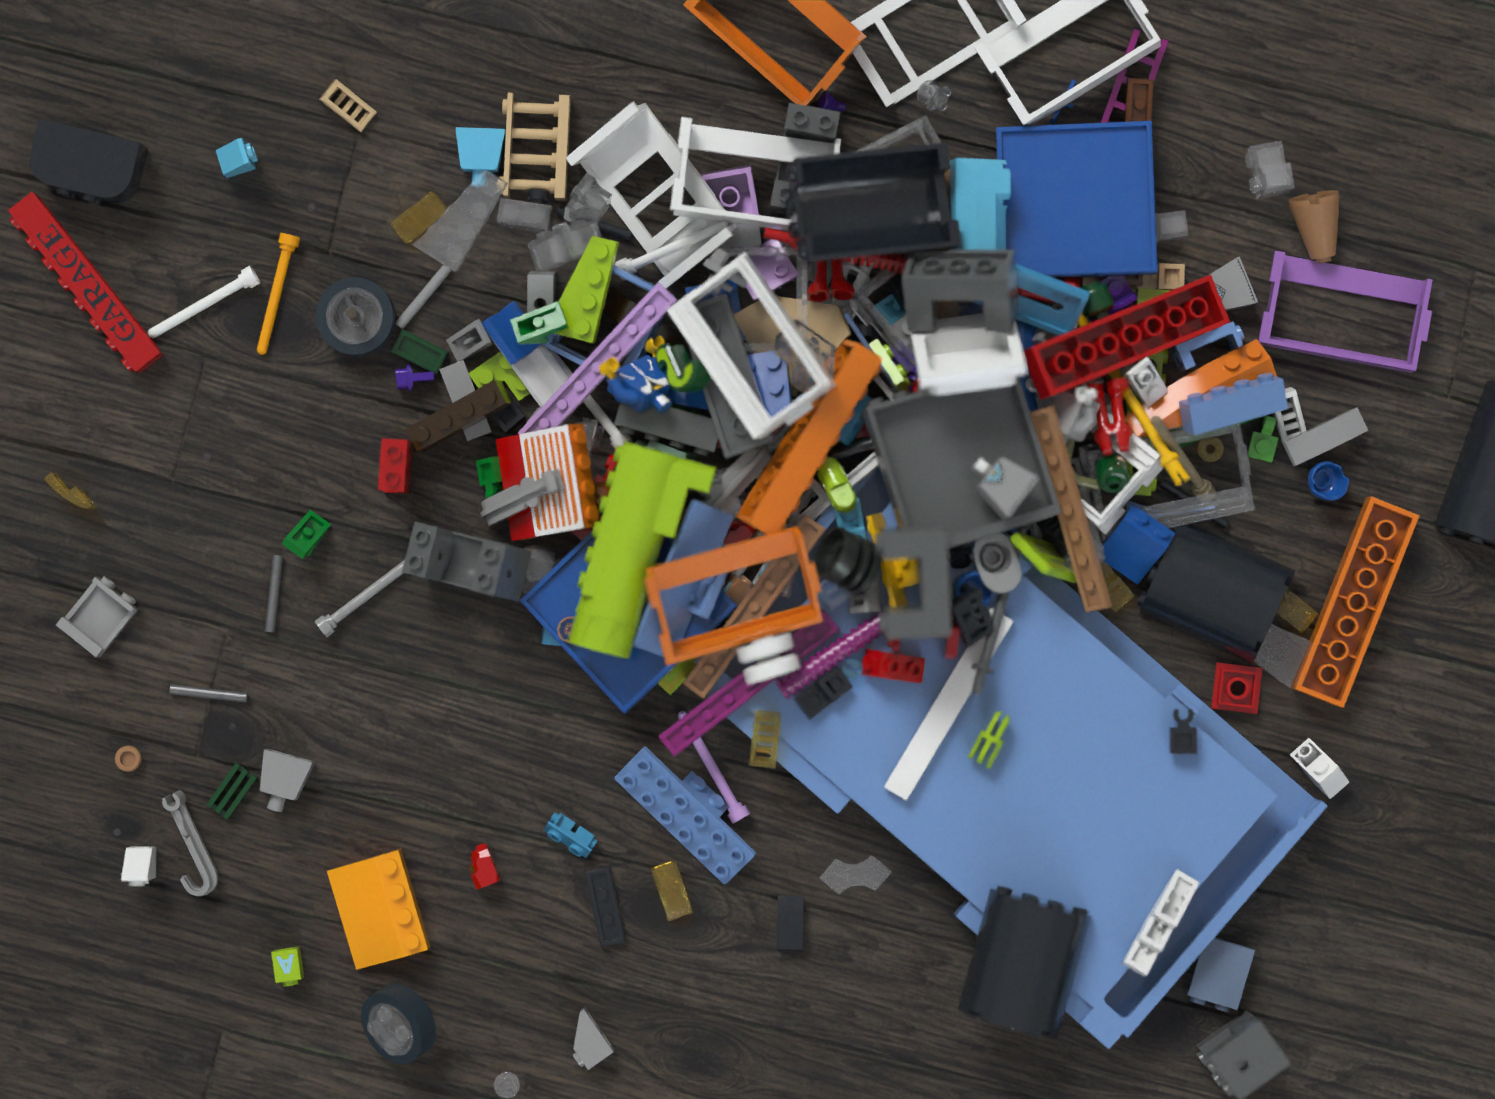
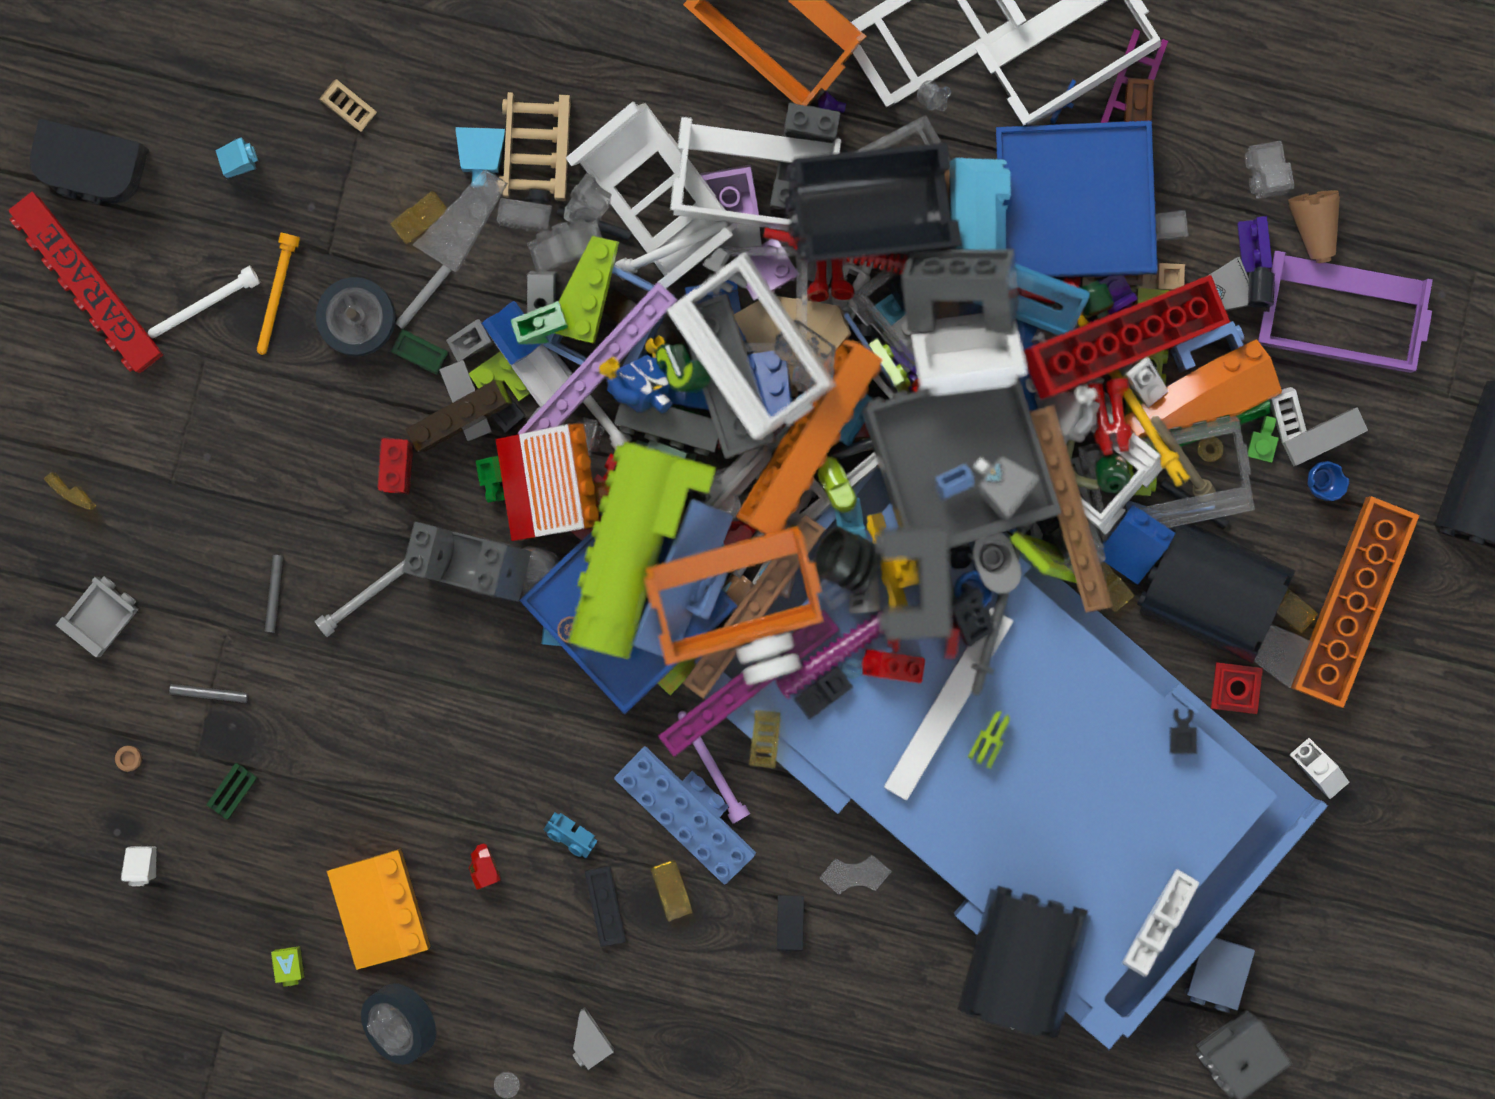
light grey piece [162,790,218,896] -> none
light grey torso [260,749,315,812] -> none
green slope [282,510,331,559] -> none
dark purple piece [396,364,434,392] -> none
light grey piece [480,469,565,526] -> none
medium blue brick [1178,373,1288,435] -> none
none -> medium blue piece [935,464,974,501]
none -> dark purple bracket [1237,216,1272,273]
none -> black brick [1248,267,1275,308]

